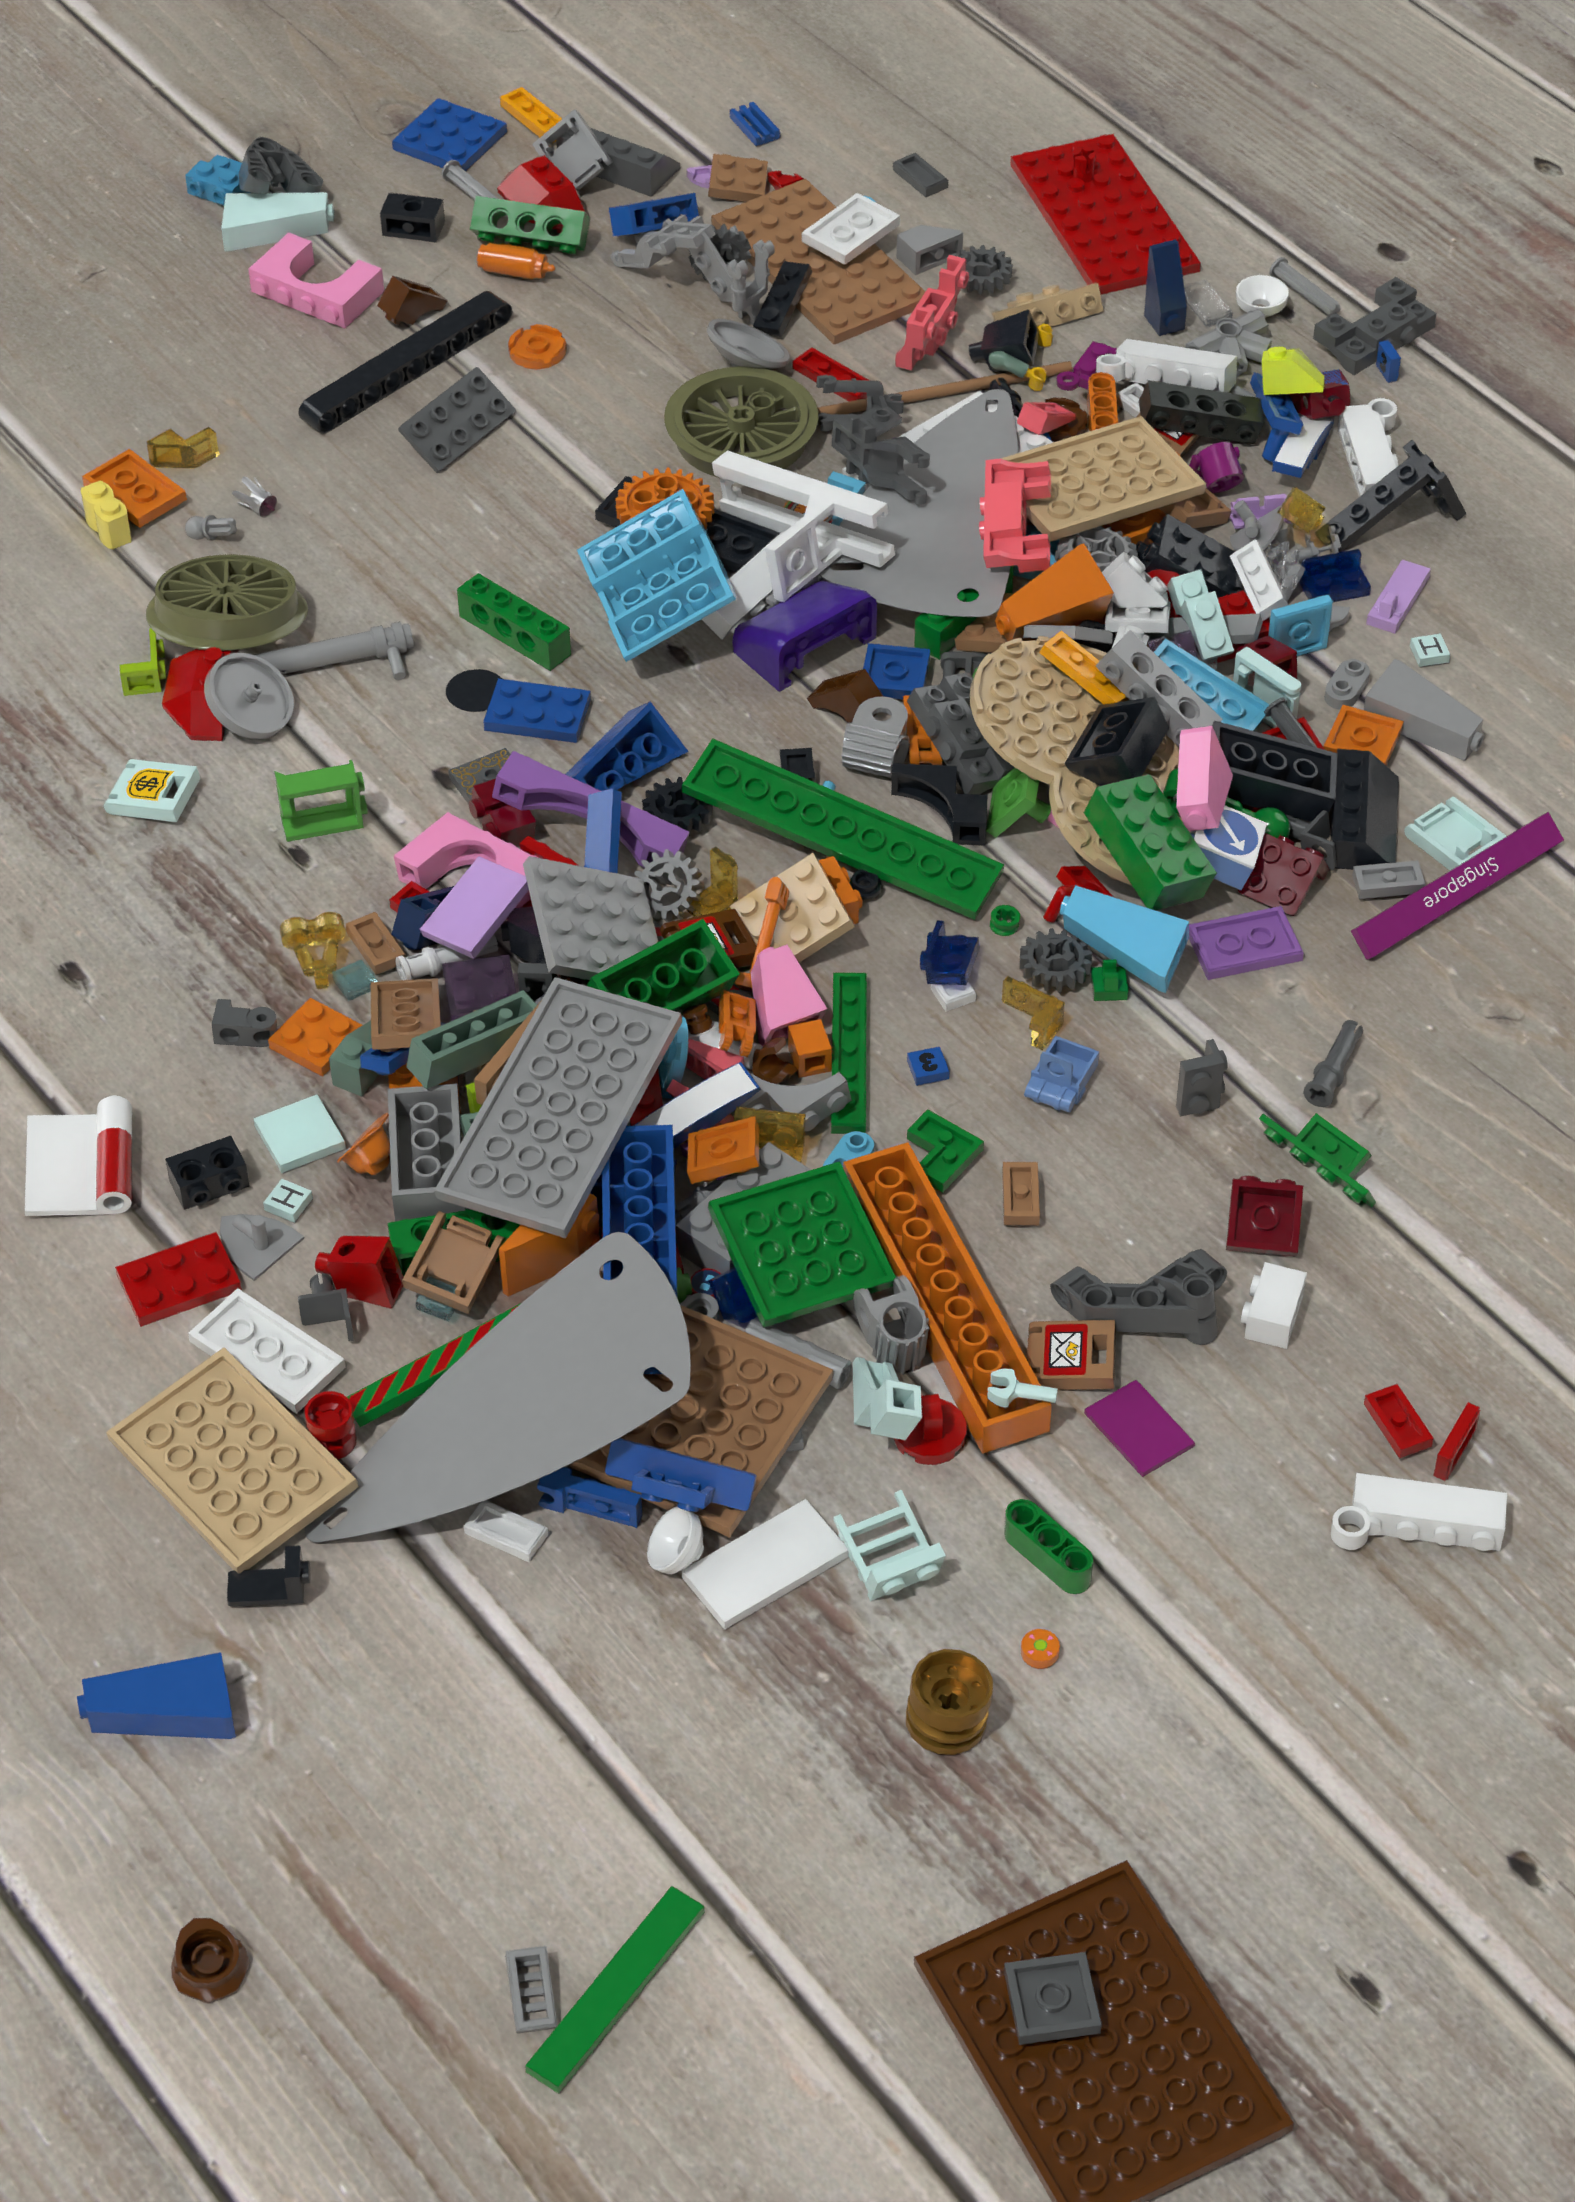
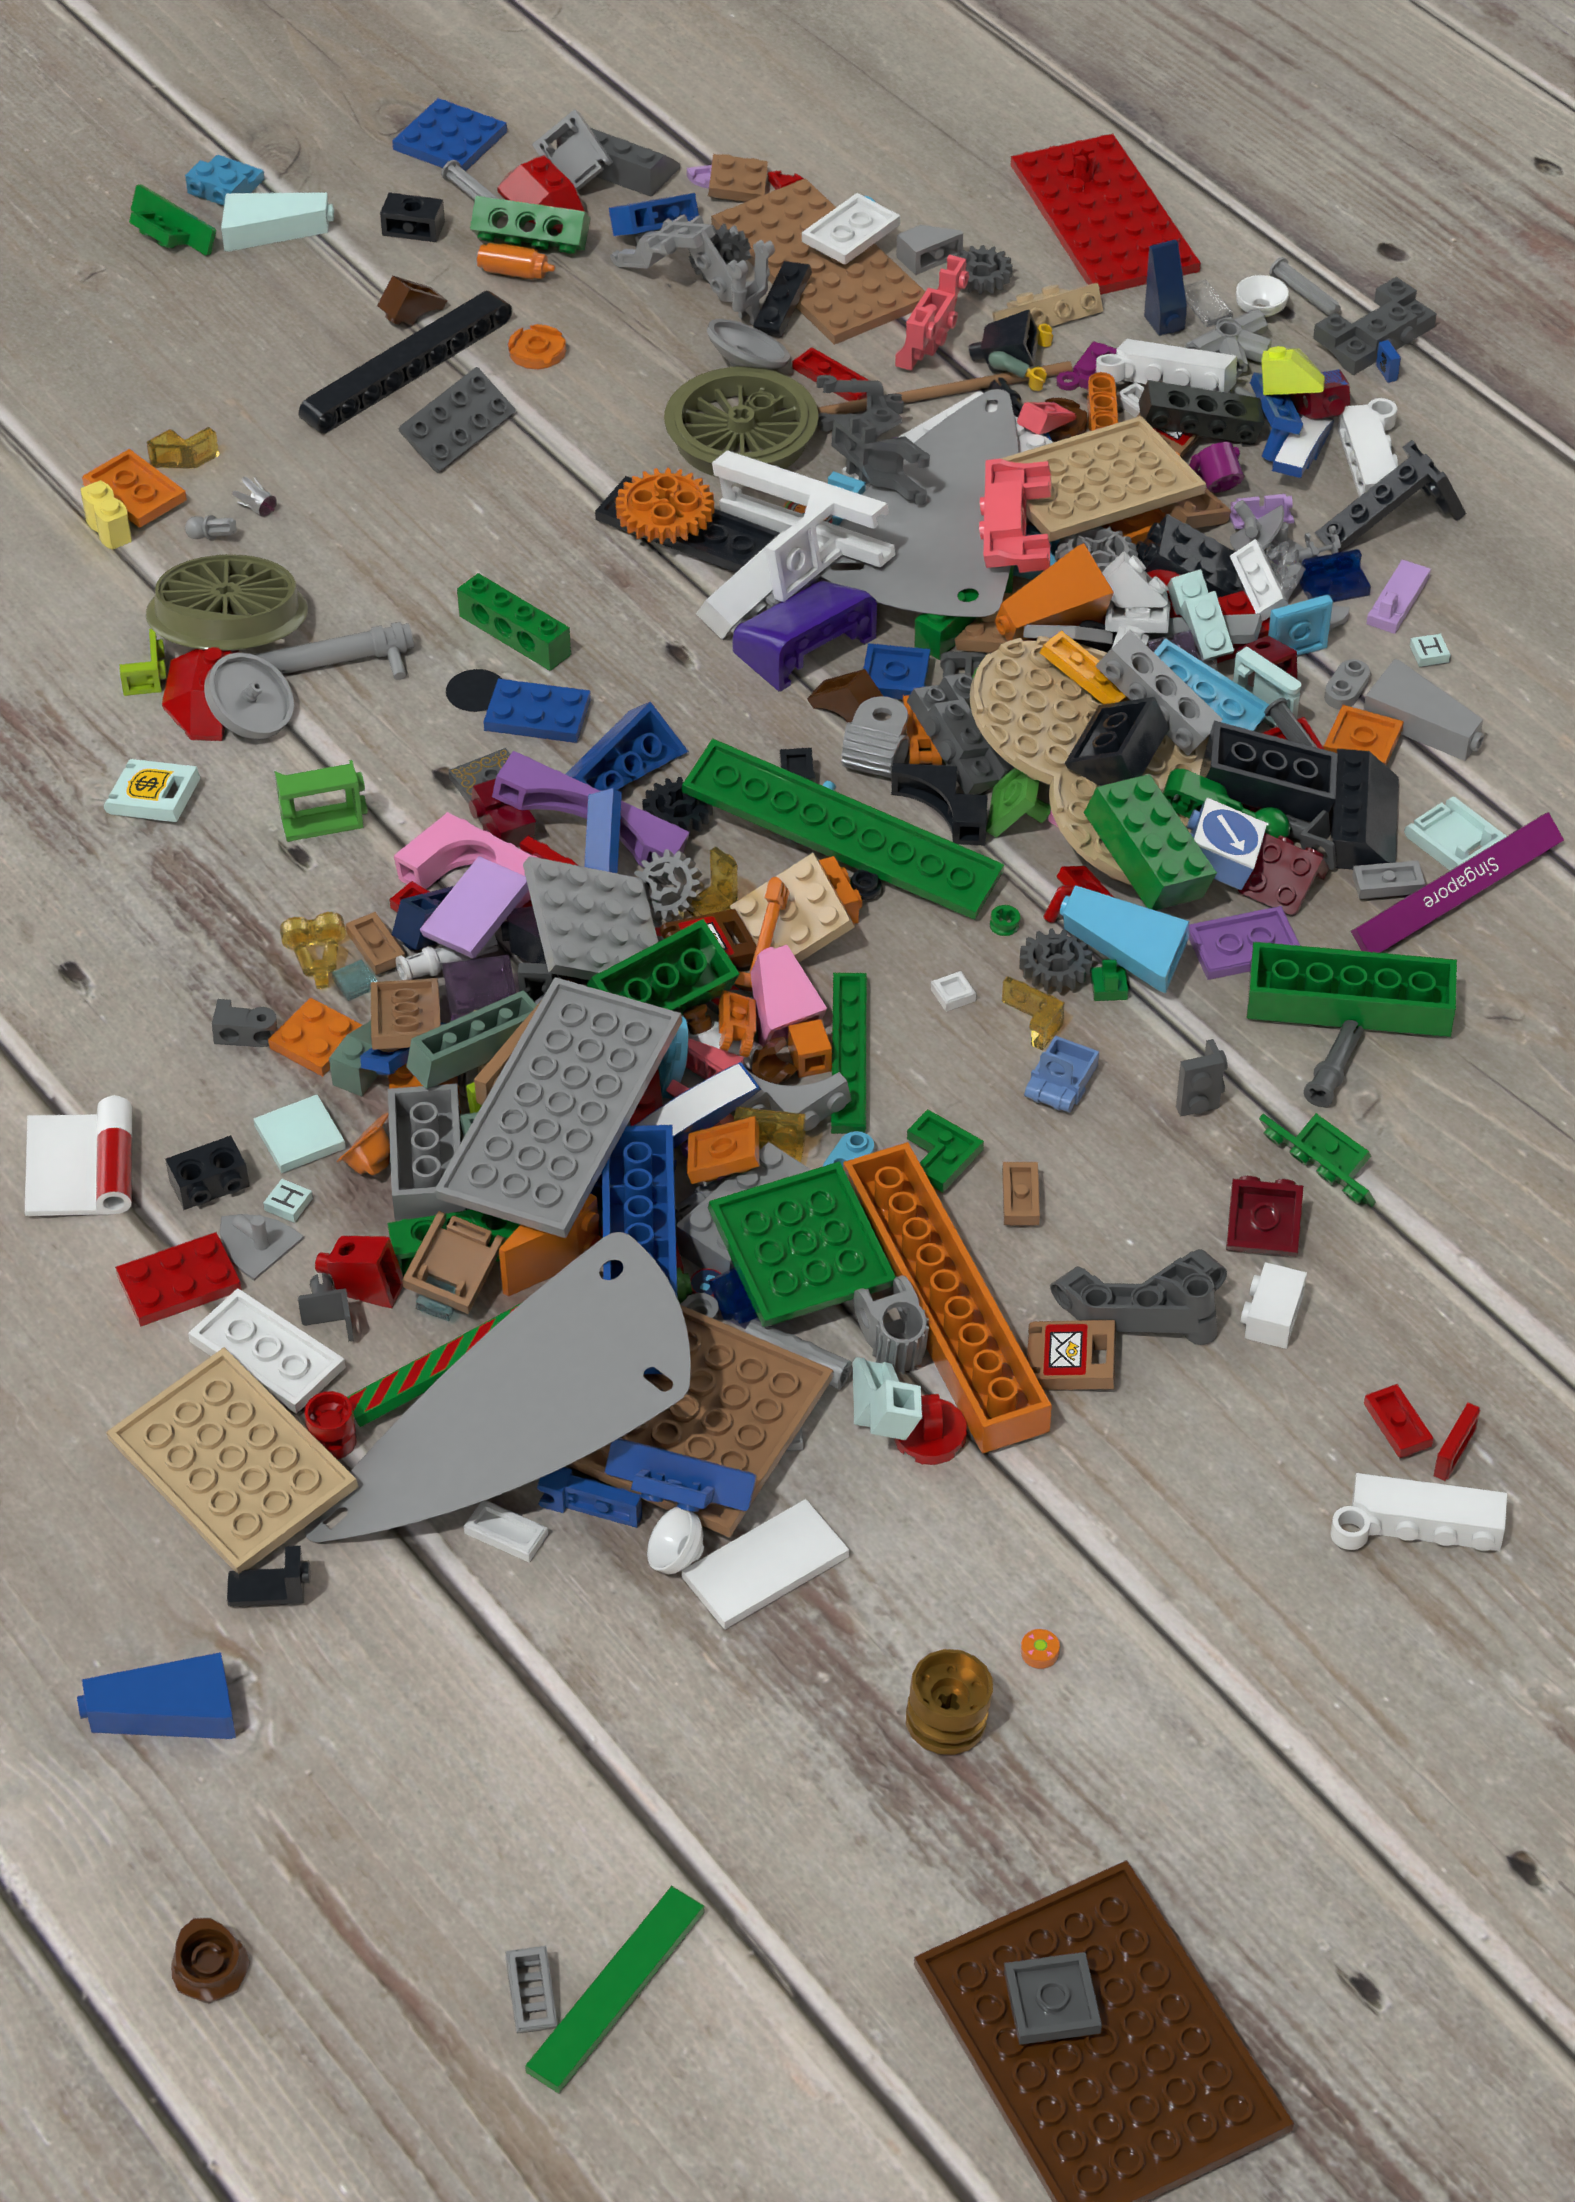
dark grey connector [239,137,323,194] -> none
bright pink arch [248,232,384,329] -> none
light orange plate [500,87,562,143] -> none
medium azure slope [577,489,736,662] -> none
blue tile [730,101,780,146] -> none
light aqua plate [833,1490,946,1601] -> none
dark grey tile [893,153,948,197] -> none
blue tile [907,1046,949,1086] -> none
clear blue bracket [920,920,980,985] -> none
light aqua bar [987,1368,1058,1407] -> none
green beam [1004,1499,1093,1594] -> none
magenta piece [1084,1380,1195,1477] -> none
bright pink slope [1176,726,1233,831] -> none
clear yellow bracket [1276,487,1326,534] -> none
none -> green bracket [129,184,216,255]
none -> green brick [1246,942,1457,1037]

